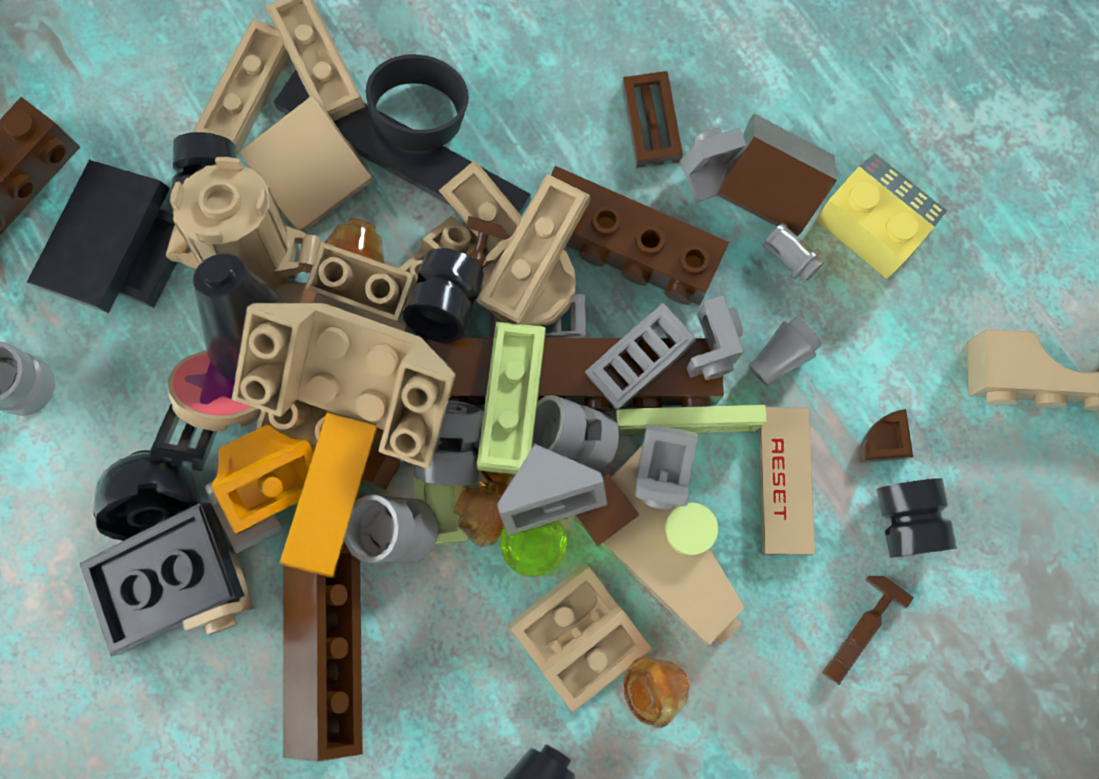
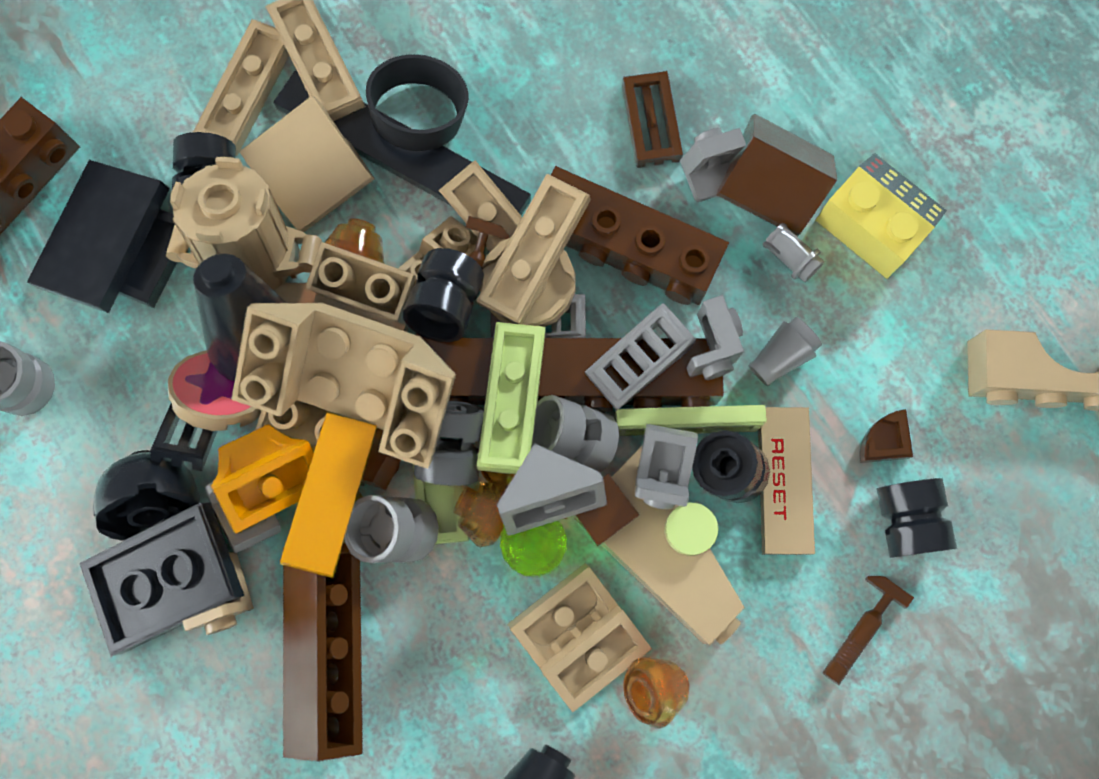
none -> black wheel [692,430,770,503]

